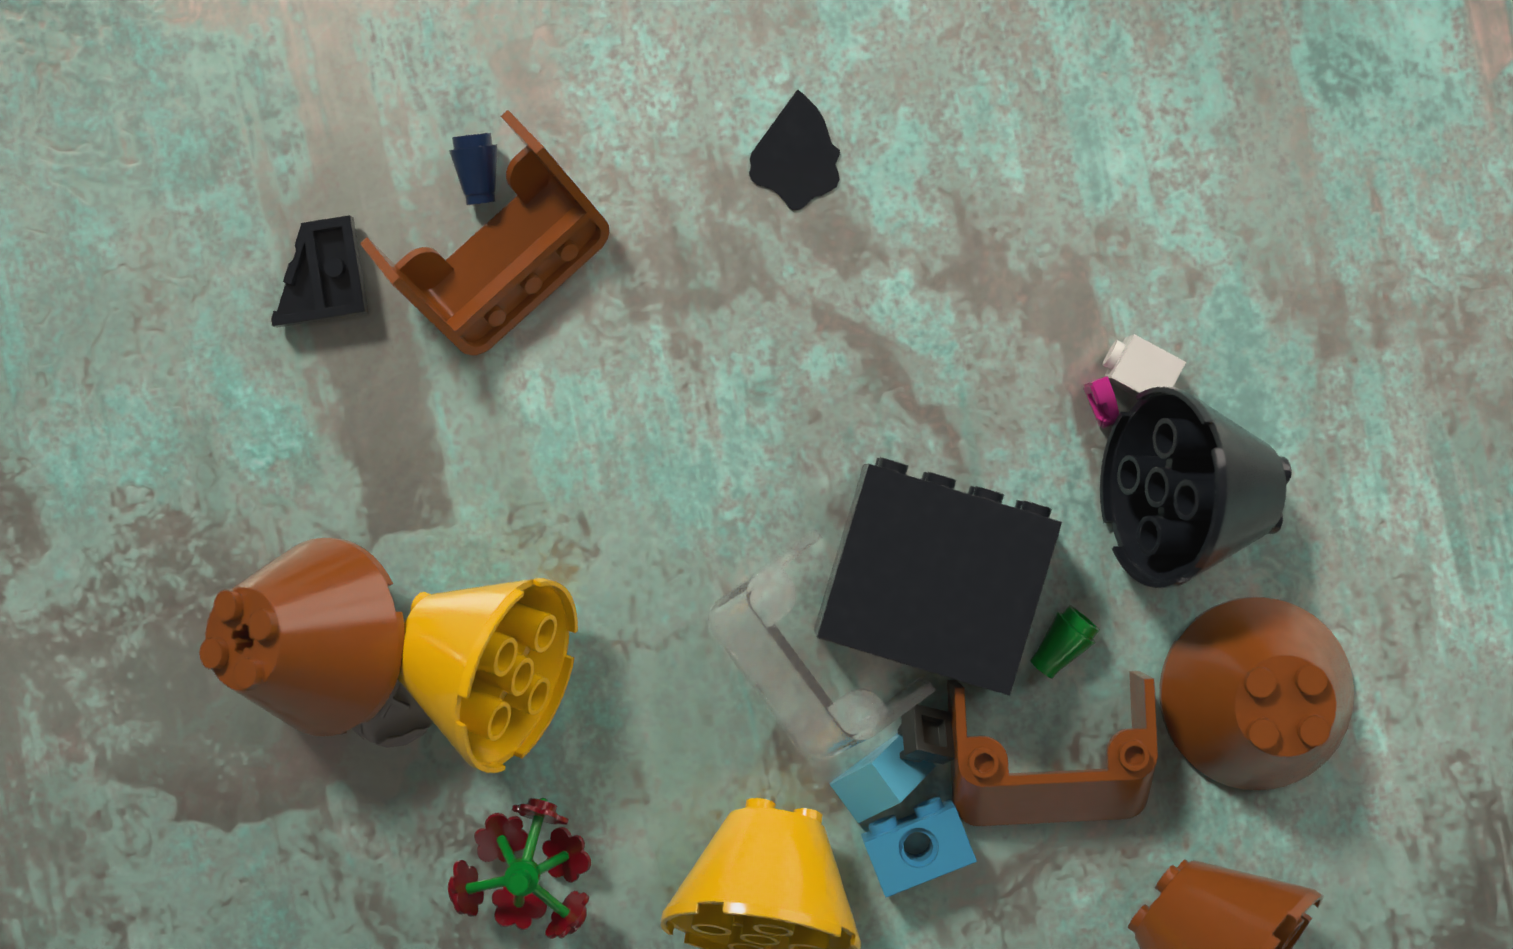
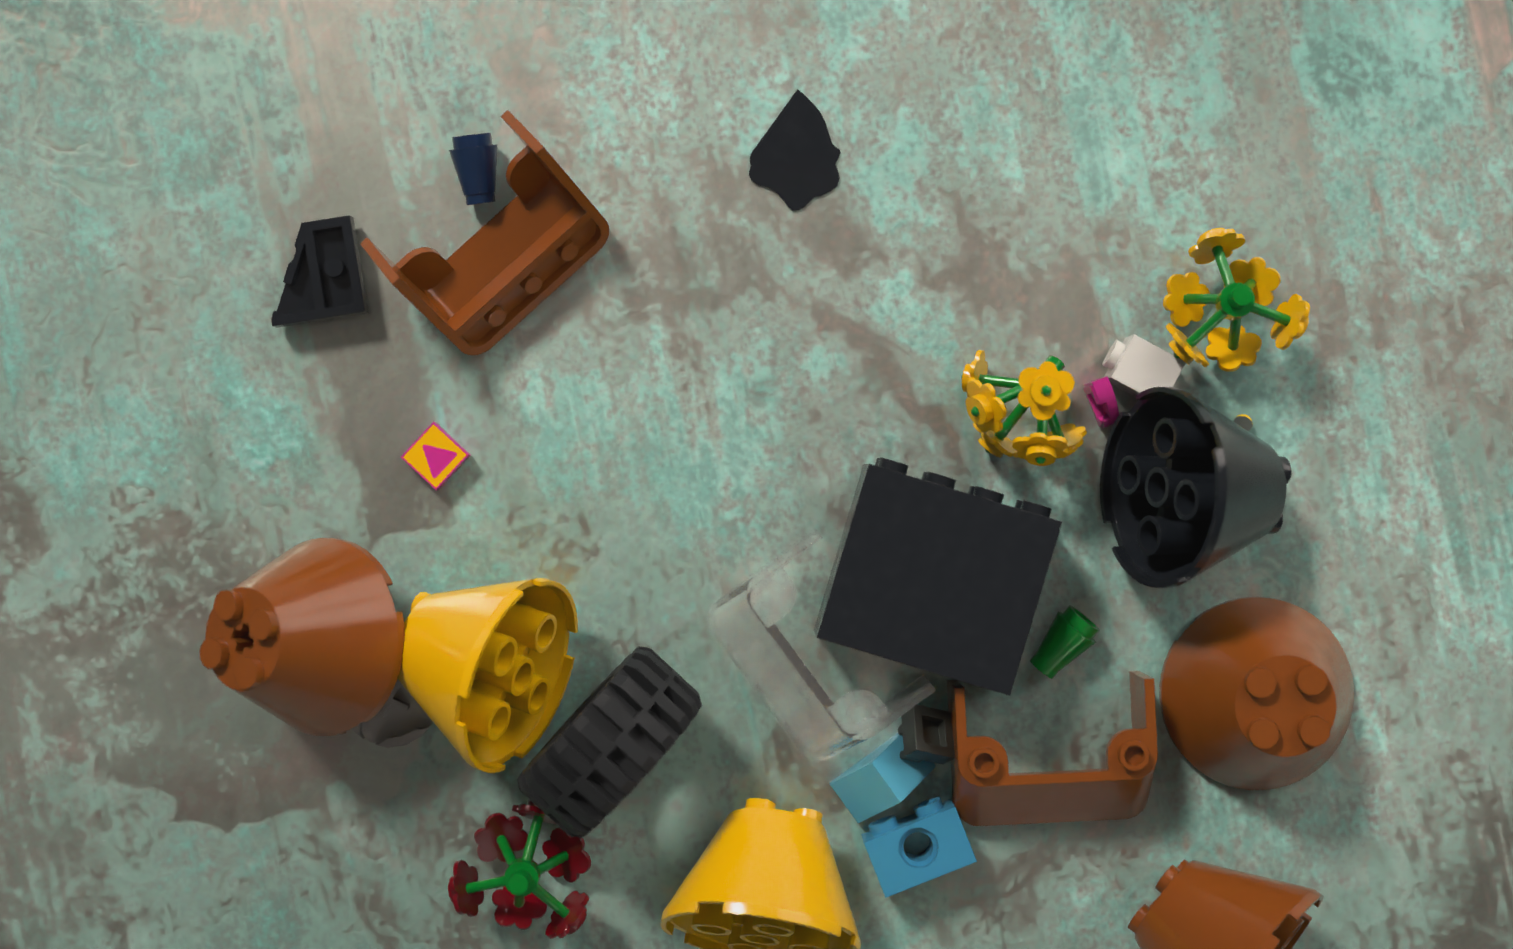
none -> tile [401,422,471,490]
none -> black tyre [517,646,702,838]
none -> yellow plant [961,350,1087,466]
none -> yellow plant [1163,228,1310,372]
none -> light grey piece [1233,414,1253,431]

